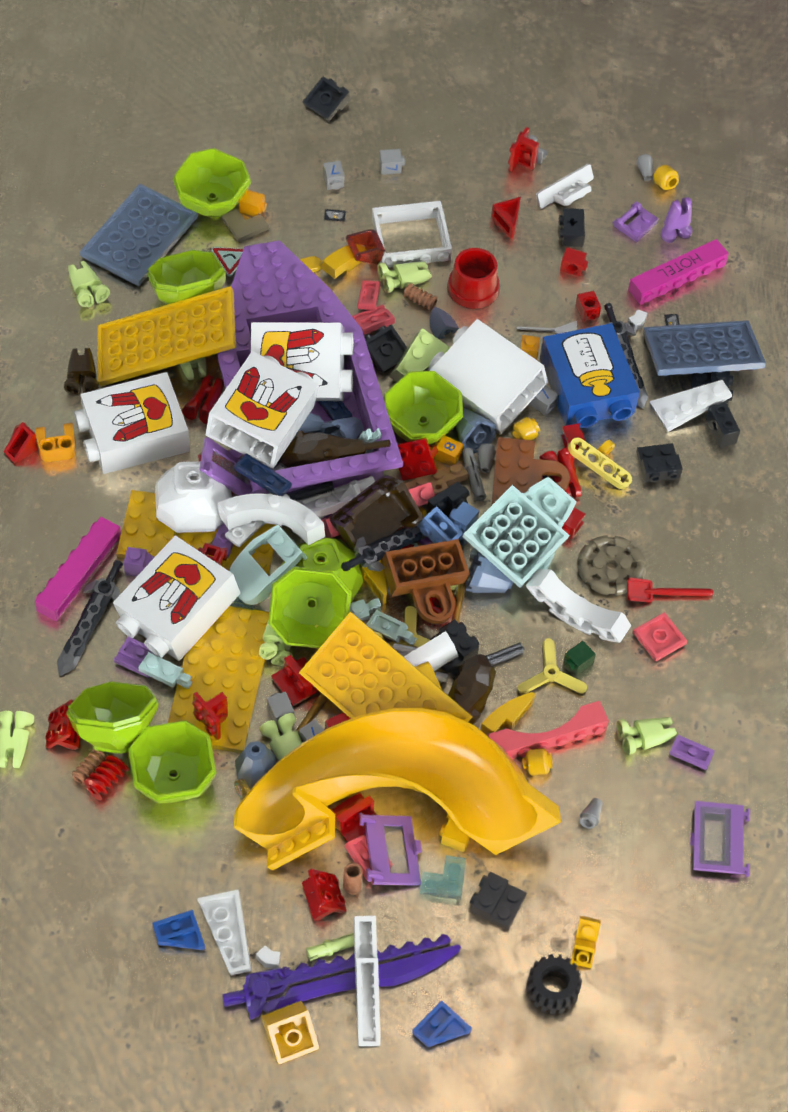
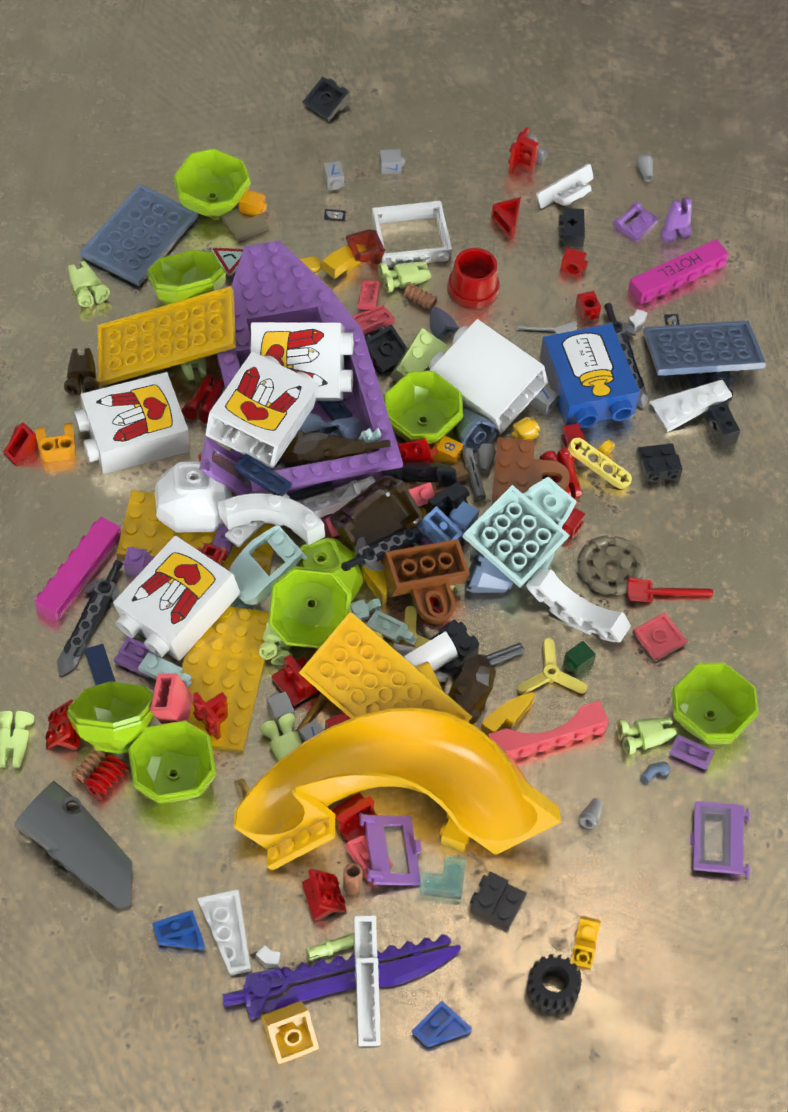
sand blue cone [235,741,276,788] -> none
pearl gold bar [451,579,467,623] -> none
light orange brick [520,335,540,360] -> none
yellow head [522,748,553,776] -> none
yellow head [653,165,679,190] -> none
none -> dark grey panel [14,781,132,908]
none -> dark blue tile [84,644,116,685]
none -> coral brick [150,674,193,724]
none -> black slope [382,462,458,487]
none -> sand blue arm [640,761,671,783]
none -> lime rock [671,663,759,744]

